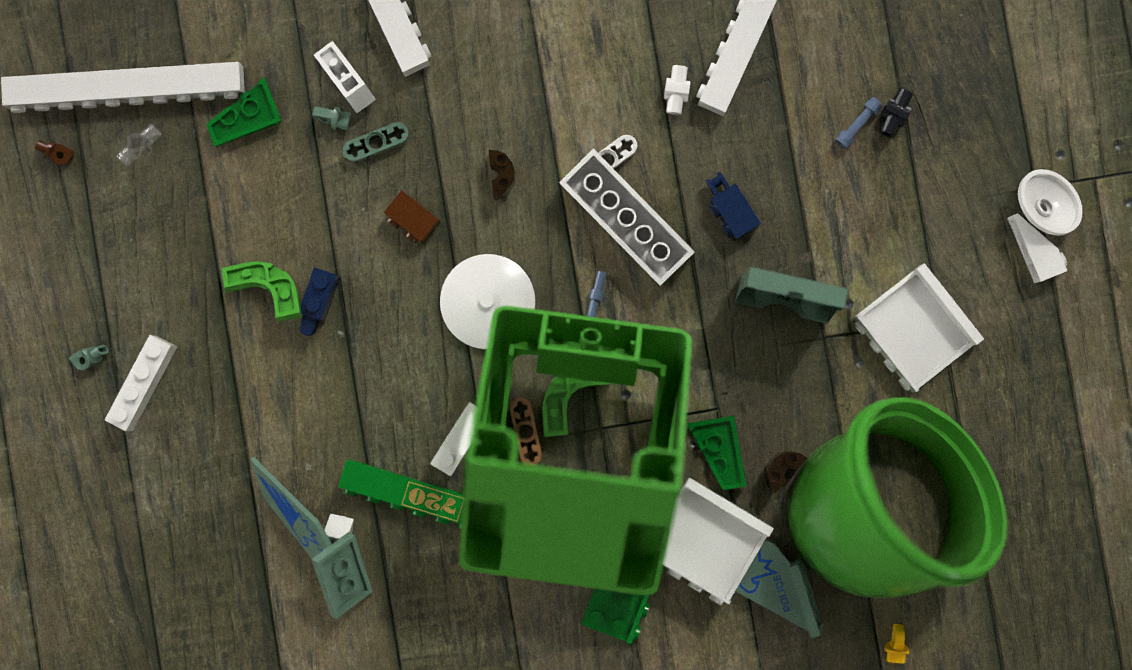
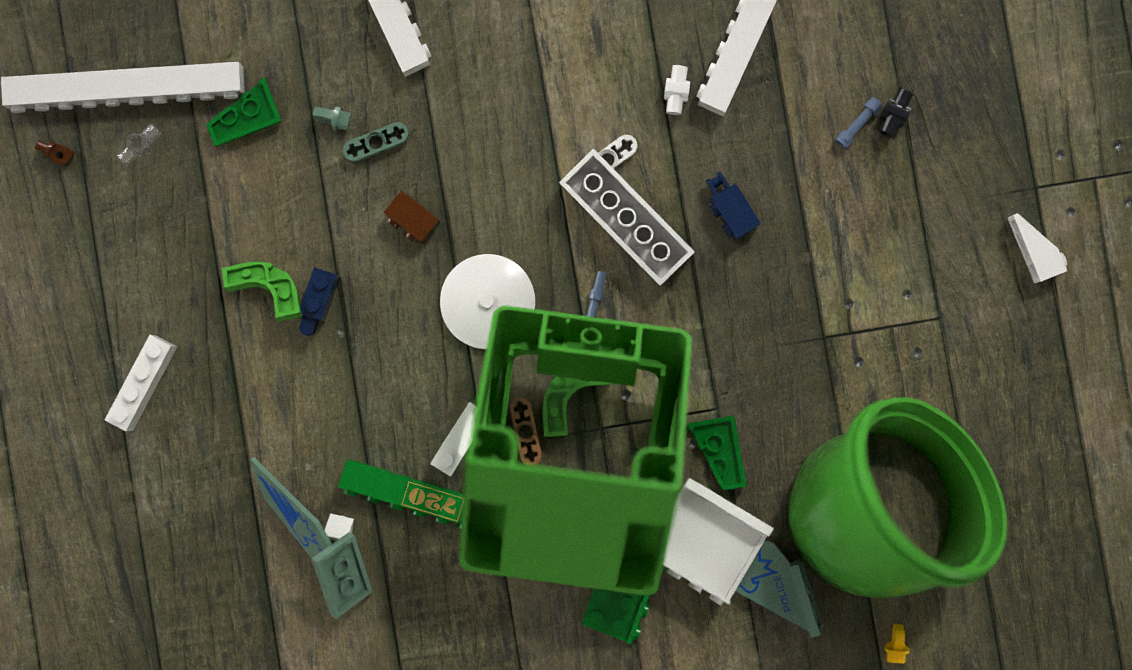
sand green piece [69,345,109,370] -> none
white slope [314,41,376,113] -> none
dark brown cylinder [489,150,516,200] -> none
sand green piece [735,267,848,323] -> none
dark brown cylinder [765,451,808,493] -> none
white panel [853,263,984,392] -> none
white dish [1018,169,1082,236] -> none

